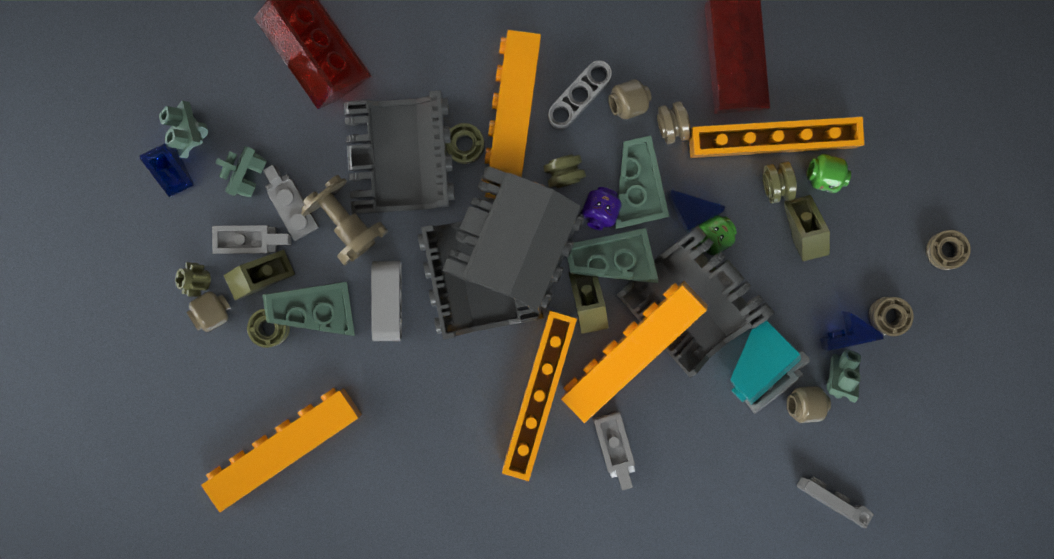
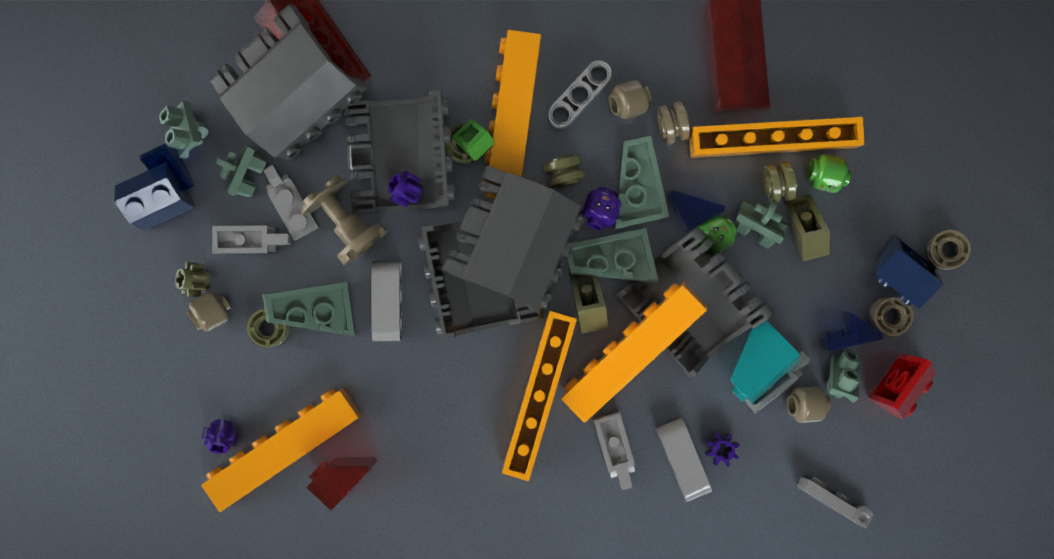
olive slope [223,250,295,300] -> none
none -> dark blue slope [114,162,195,231]
none -> dark purple gear [201,419,238,454]
none -> dark grey hinge [209,4,367,159]
none -> clear red slope [306,457,377,511]
none -> dark purple gear [388,170,423,208]
none -> bright green slope [451,118,495,161]
none -> light grey beam [656,418,712,502]
none -> dark purple gear [705,432,740,467]
none -> sand green hips [735,200,788,249]
none -> red slope [868,353,935,420]
none -> dark blue slope [874,235,944,309]

